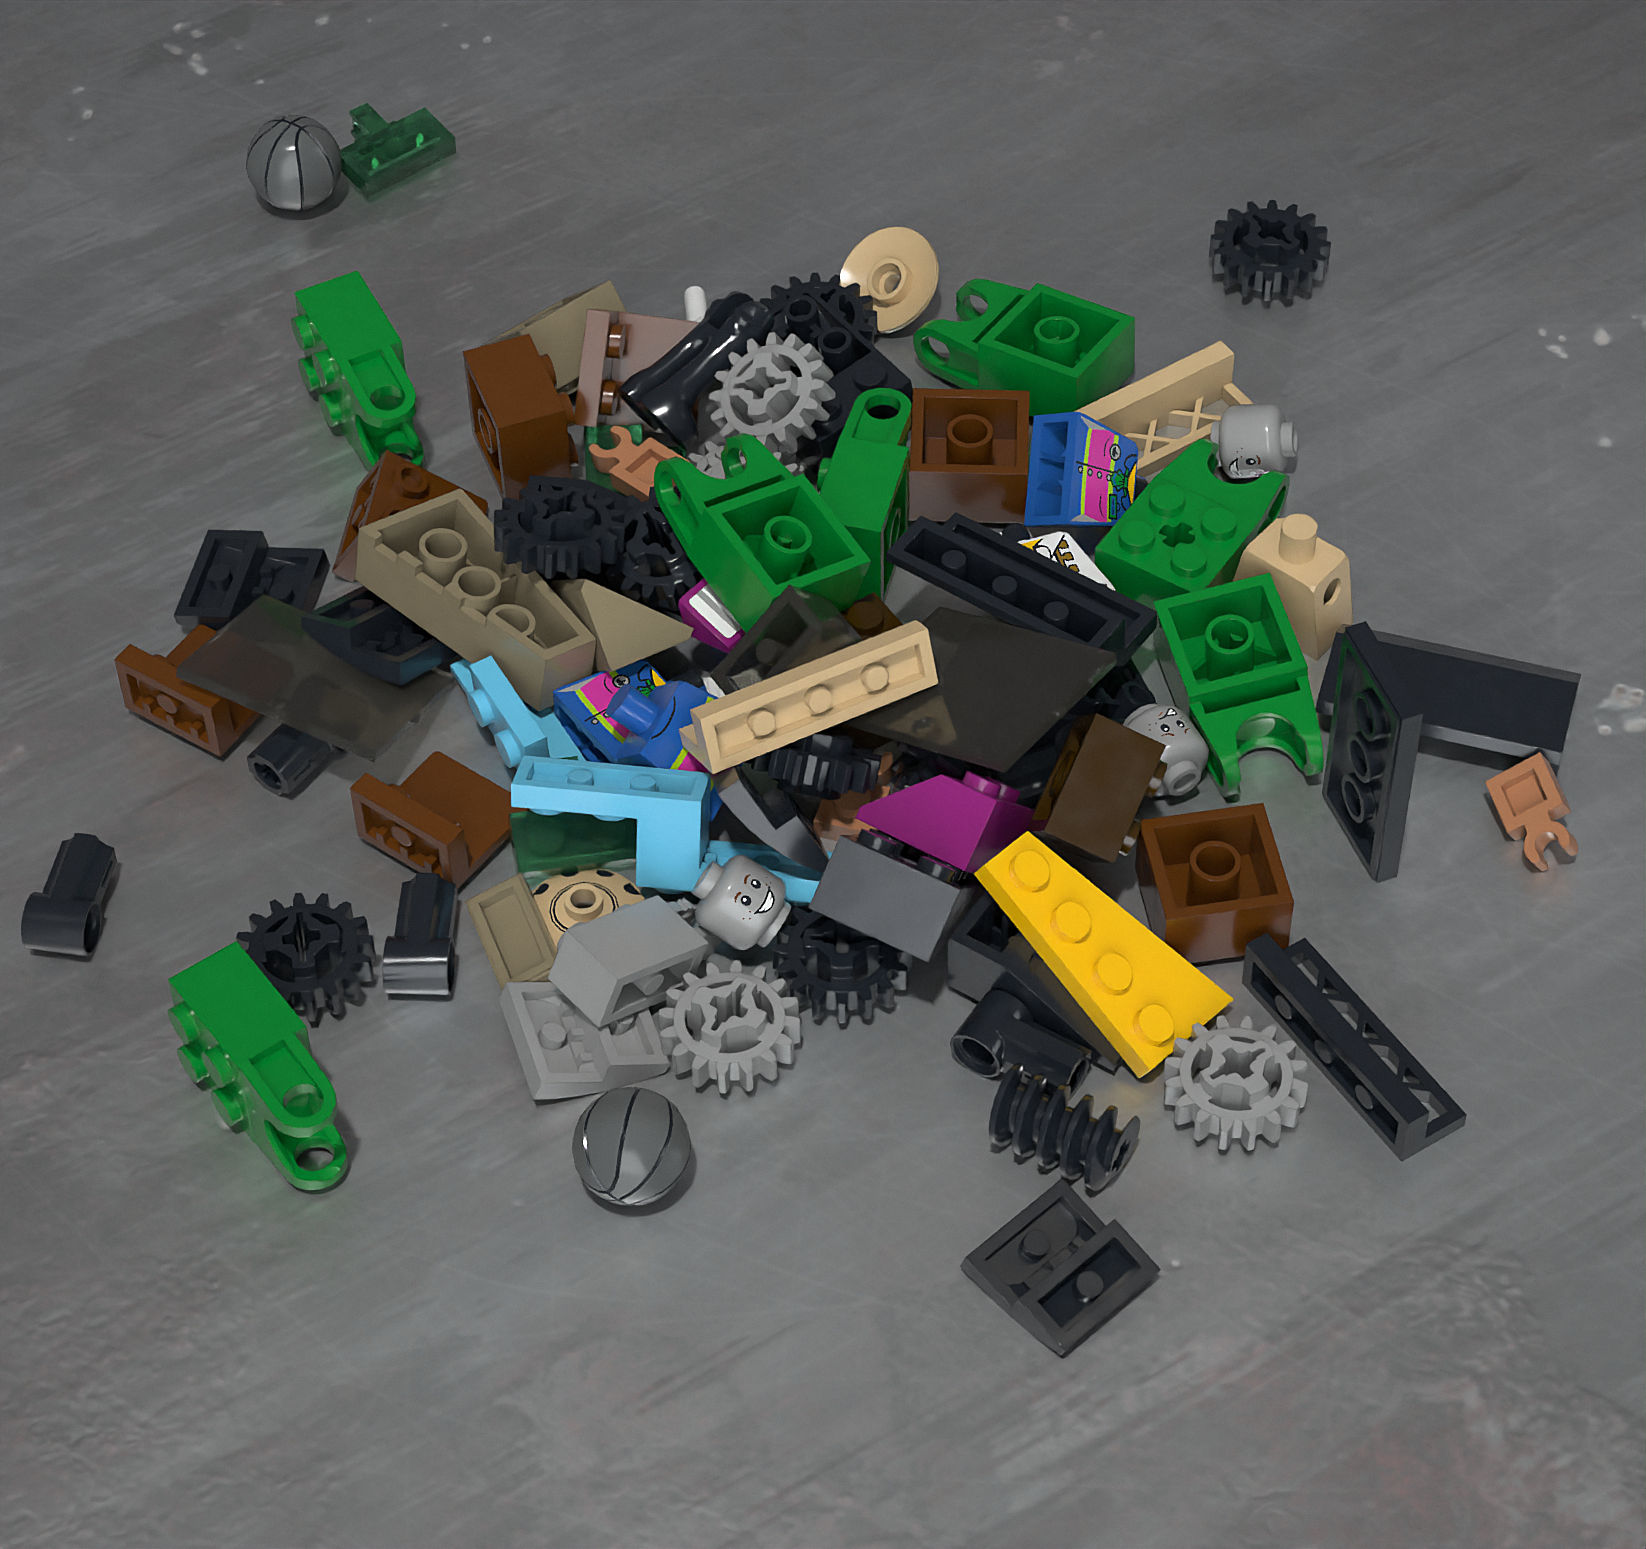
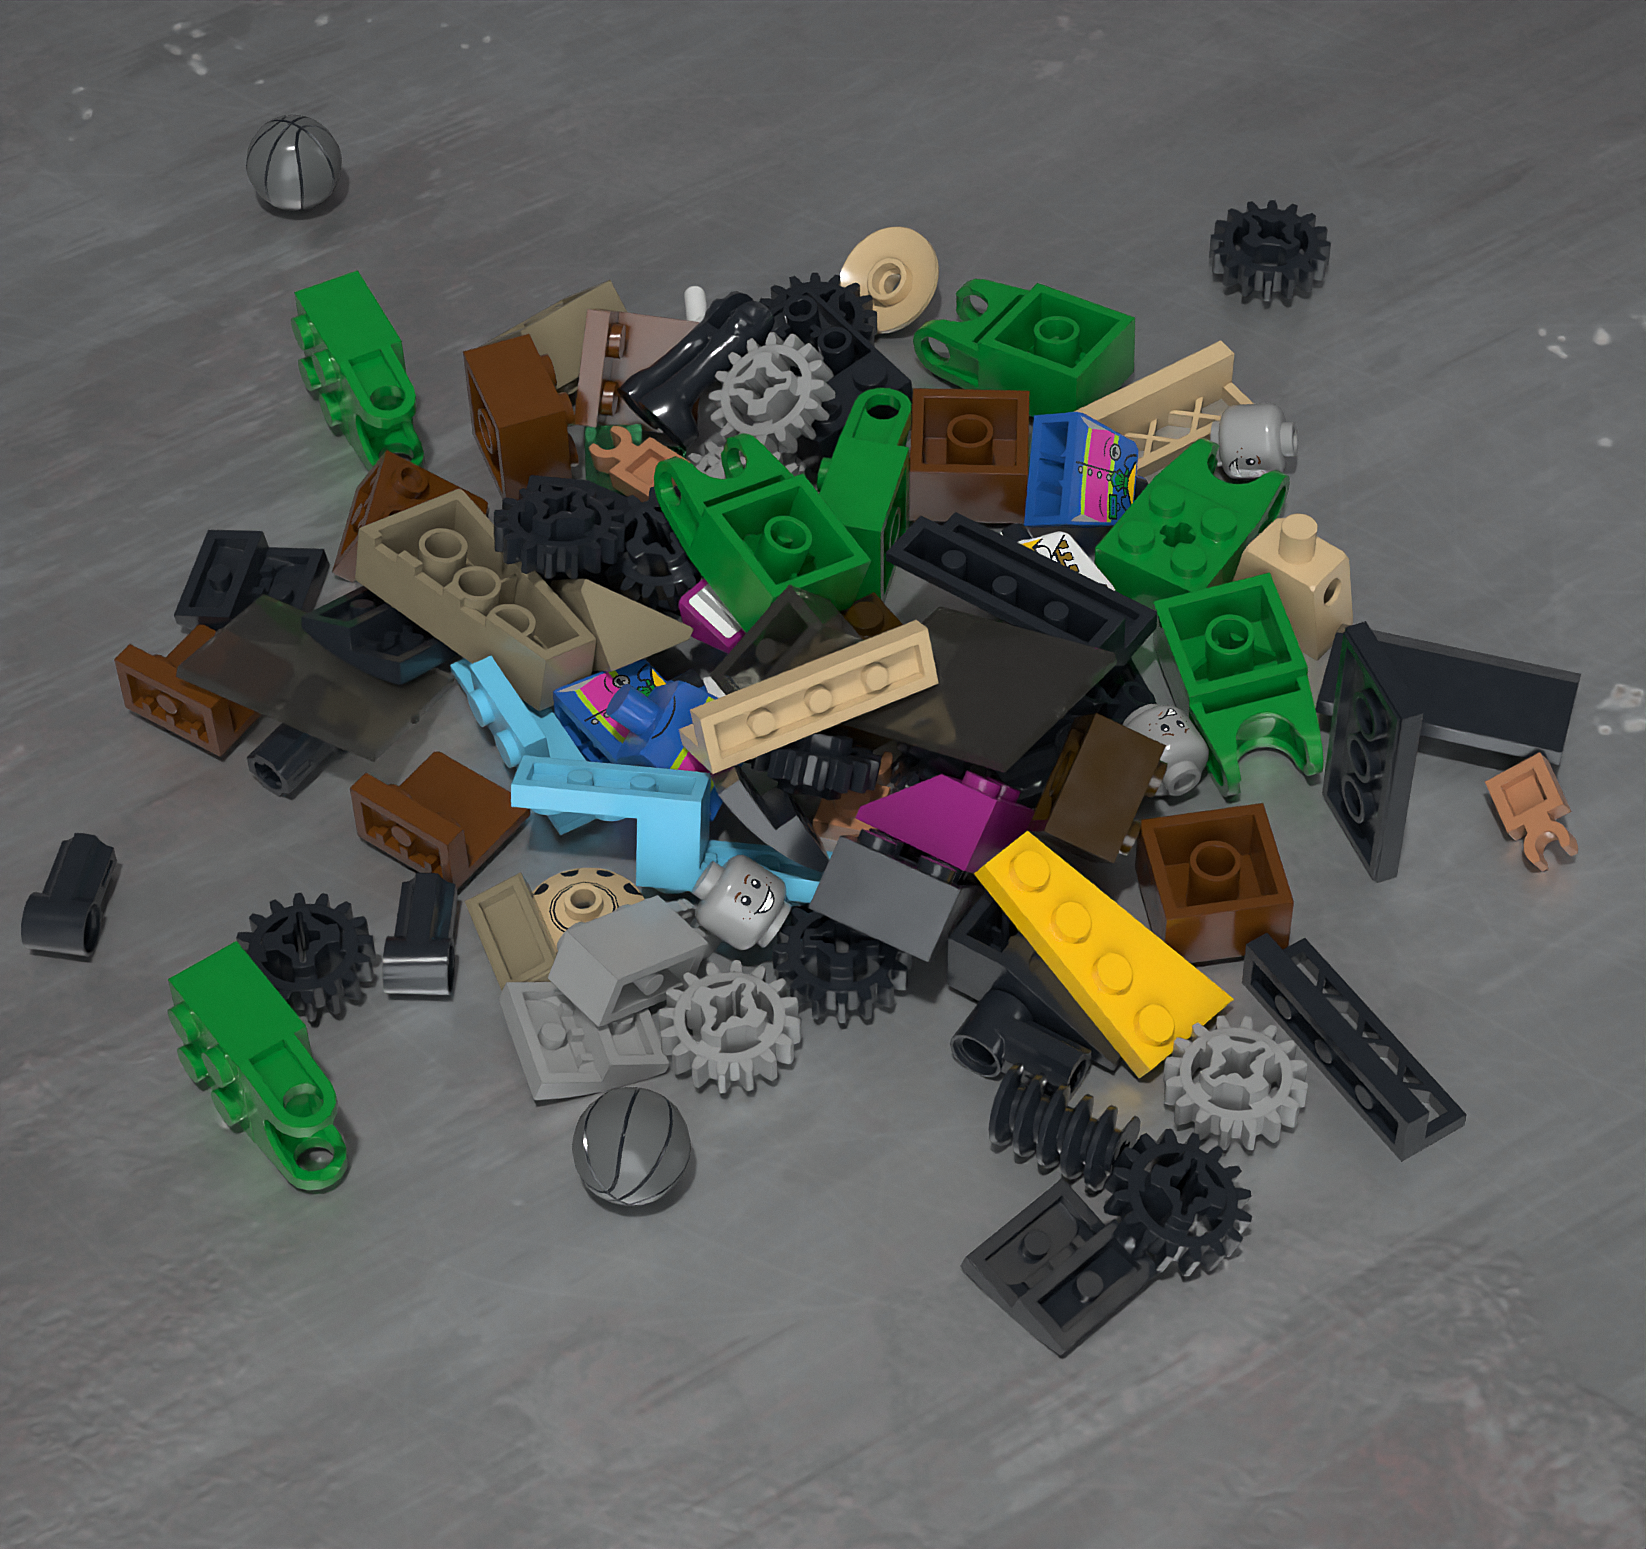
clear green hinge [340,103,456,198] -> none
clear green hinge [508,756,637,879] -> none
none -> black gear [1103,1129,1252,1276]

